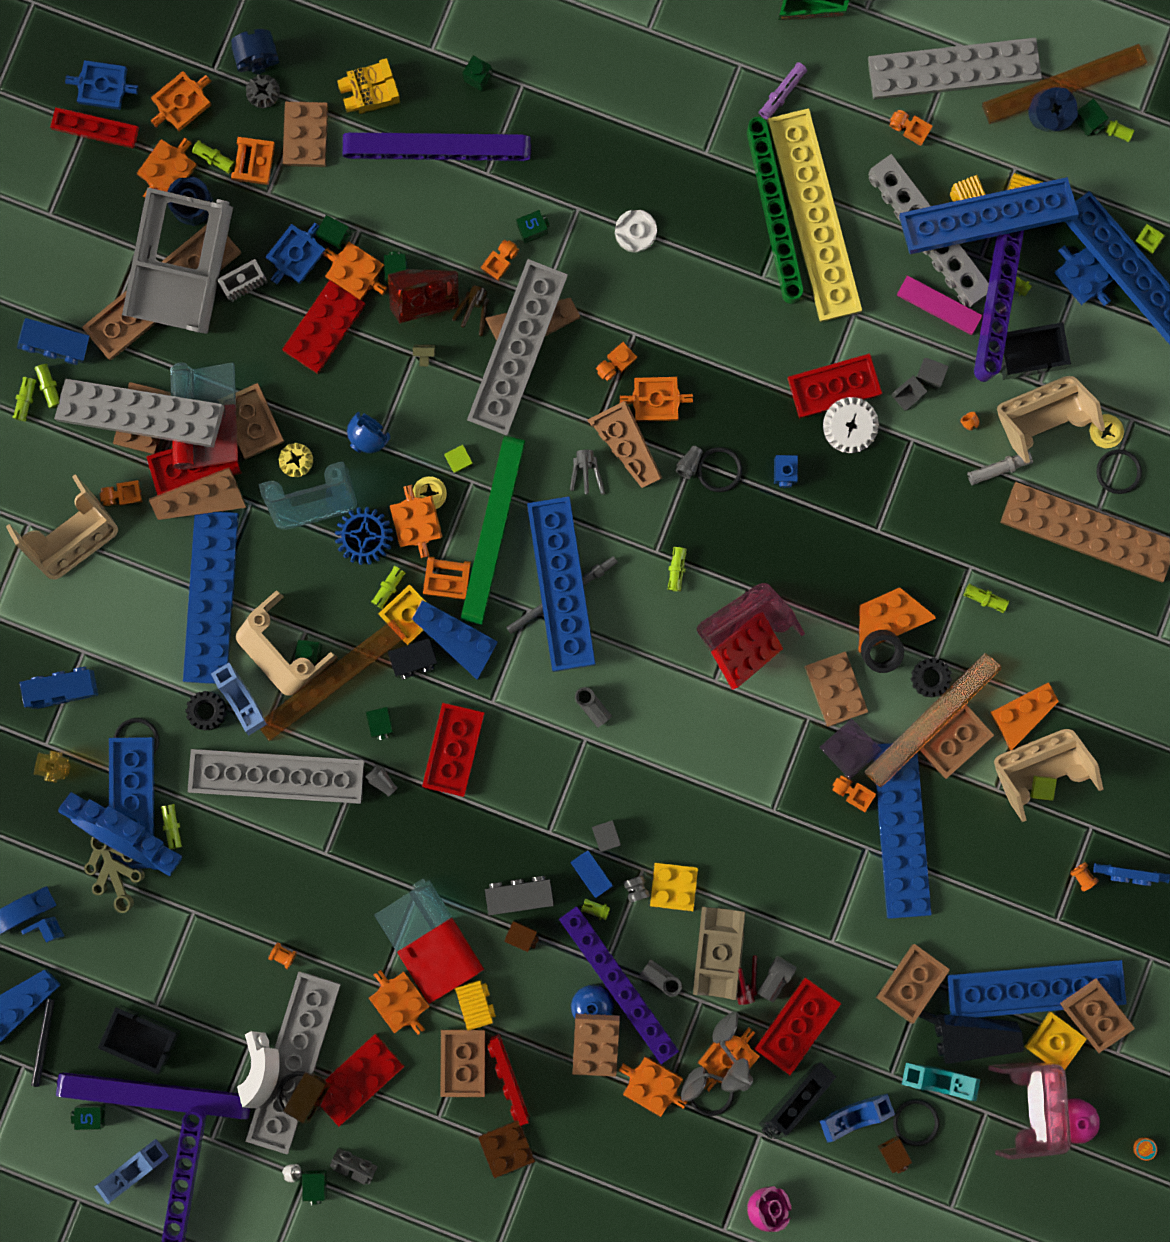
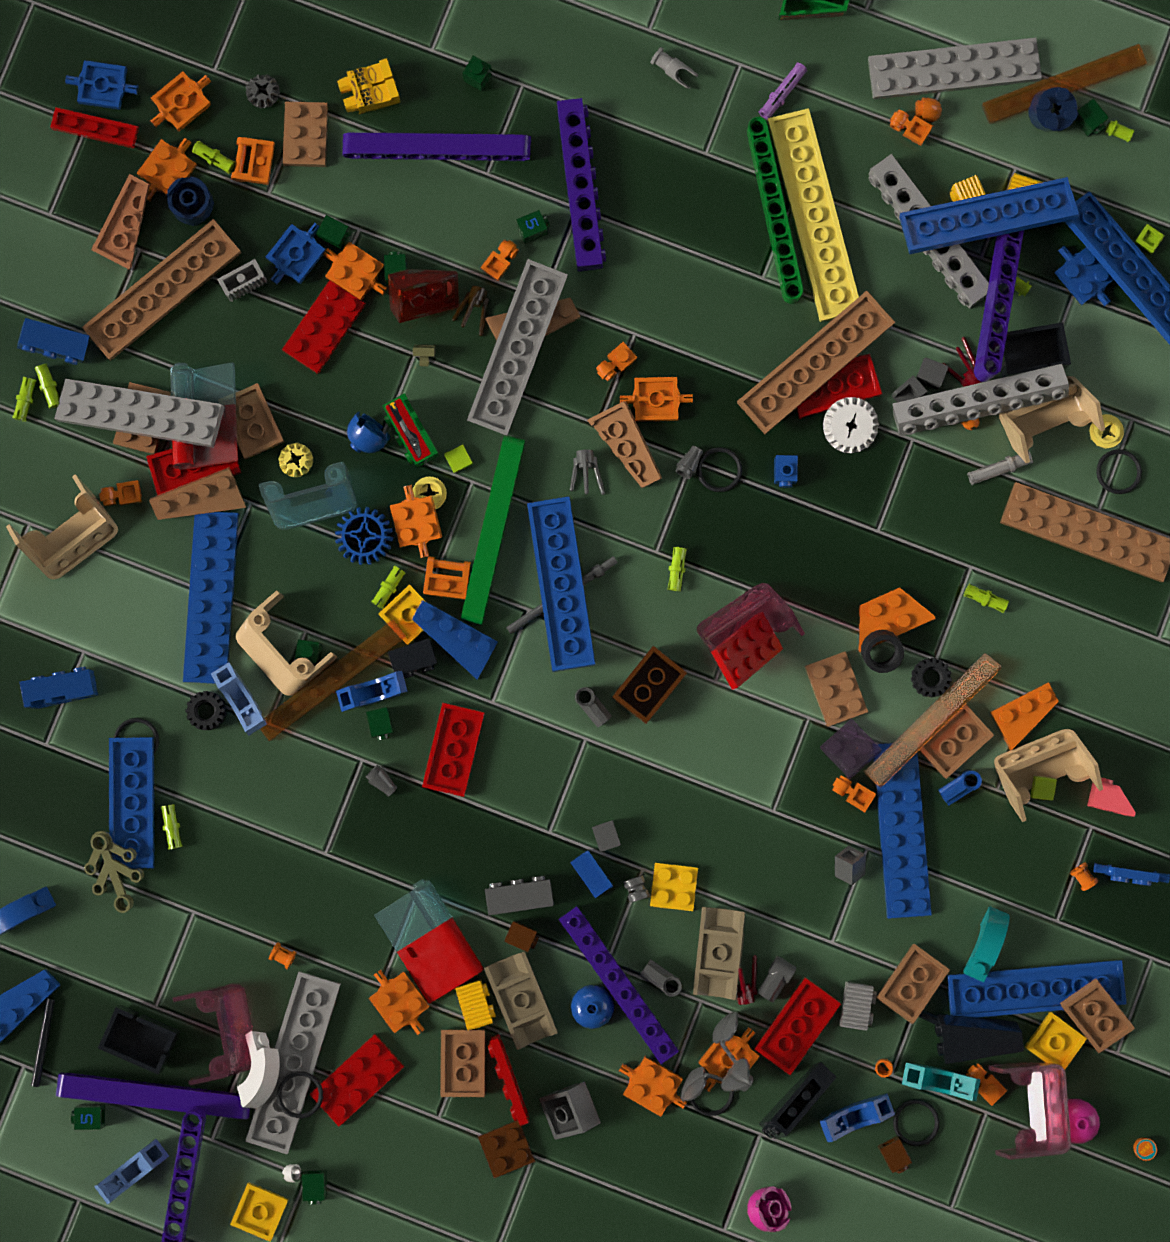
blue panel [21,917,64,943] -> none
clear yellow brick [34,750,70,783] -> none
blue piece [58,792,182,876] -> none
light grey piece [122,187,233,334] -> none
light grey plate [188,749,365,804] -> none
dark blue brick [231,29,279,74] -> none
dark brown hinge [283,1072,332,1124] -> none
dark grey hinge [330,1148,378,1185] -> none
medium nougat plate [573,1014,620,1077] -> none
lime pin [581,899,610,920] -> none
white tile [615,210,657,253] -> none
dark pink tile [896,276,983,335] -> none
none -> nougat wing [91,174,150,270]
none -> clear pink windscreen [173,983,253,1085]
none -> yellow plate [230,1182,289,1242]
none -> blue arch [336,671,408,712]
none -> wedge [382,393,439,468]
none -> dark tan piece [484,951,558,1050]
none -> dark grey slope [539,1082,601,1140]
none -> dark purple brick [557,98,606,272]
none -> reddish brown brick [612,646,687,725]
none -> light grey piece [650,47,698,89]
none -> medium nougat plate [737,291,895,434]
none -> dark grey panel [835,846,866,885]
none -> light grey brick [839,981,877,1031]
none -> orange hinge [875,1058,893,1077]
none -> light grey brick [892,364,1069,436]
none -> orange piece [915,97,942,122]
none -> blue piece [938,770,982,806]
none -> dark red plant [942,337,981,387]
none -> teal arch [963,906,1010,982]
none -> orange plate [966,1063,1007,1106]
none -> coral slope [1087,778,1136,817]

